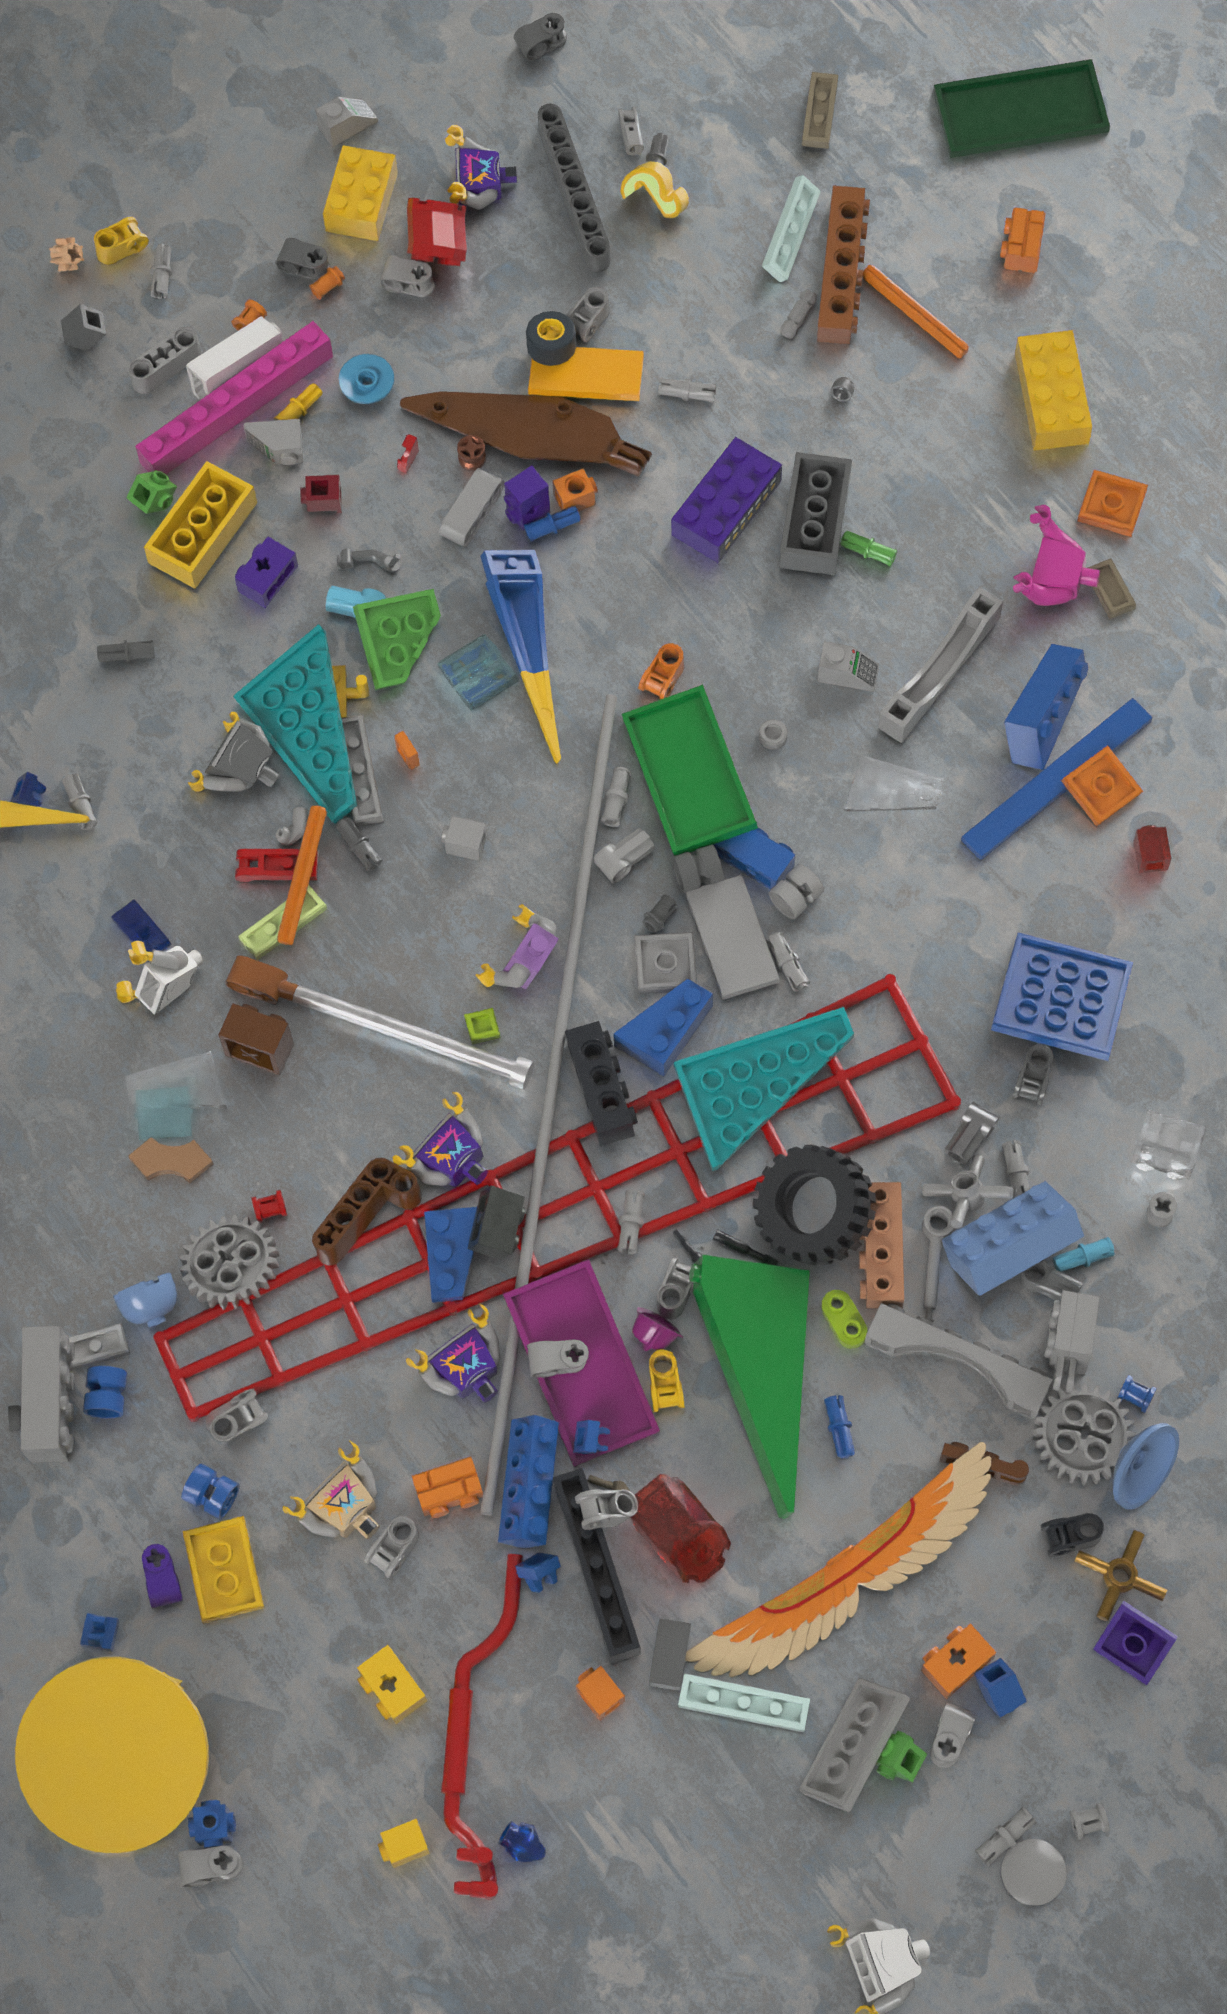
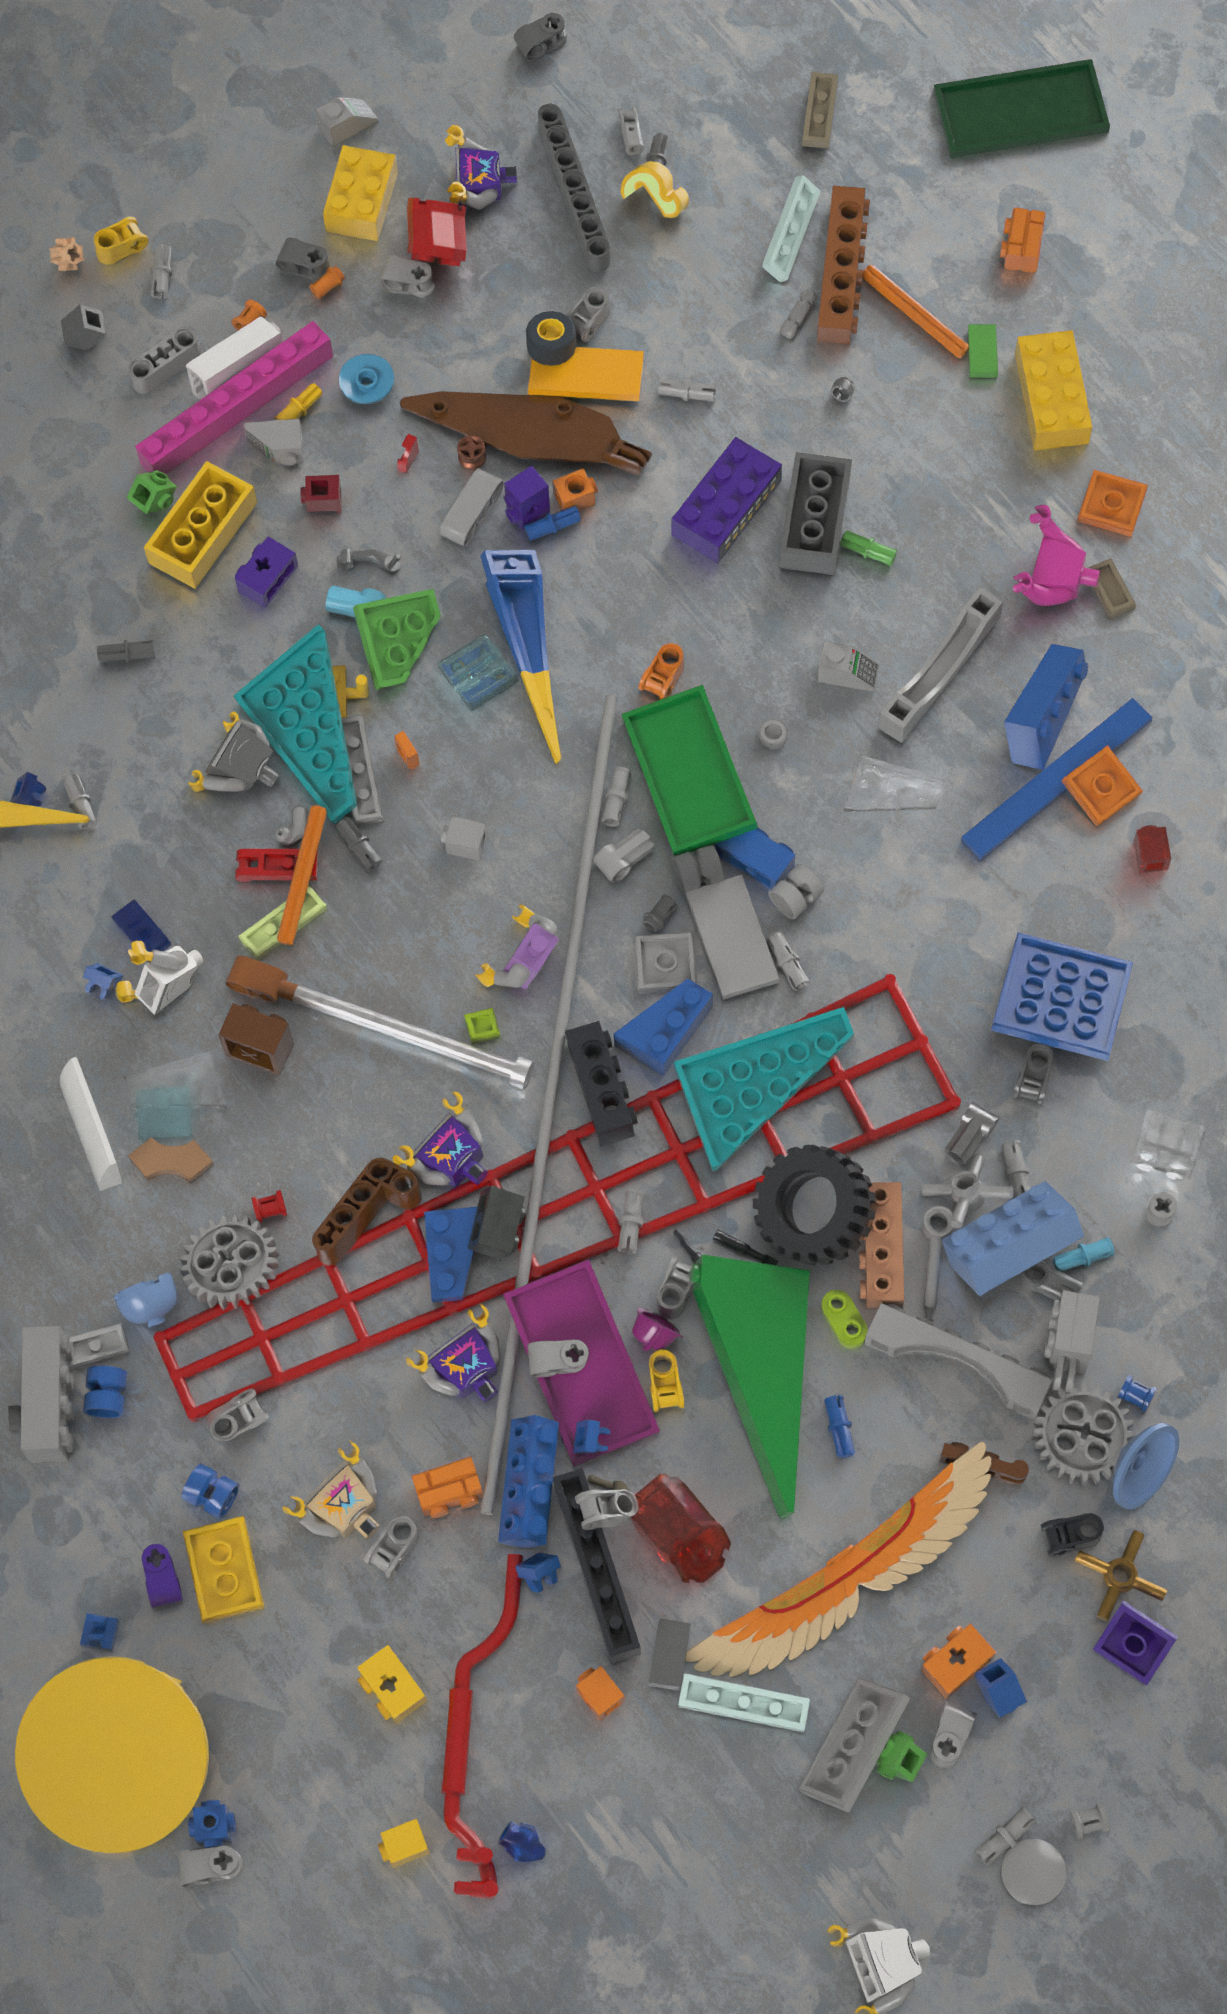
none -> white slope [60,1057,122,1191]
none -> tile [83,963,124,999]
none -> bright green tile [968,324,998,378]

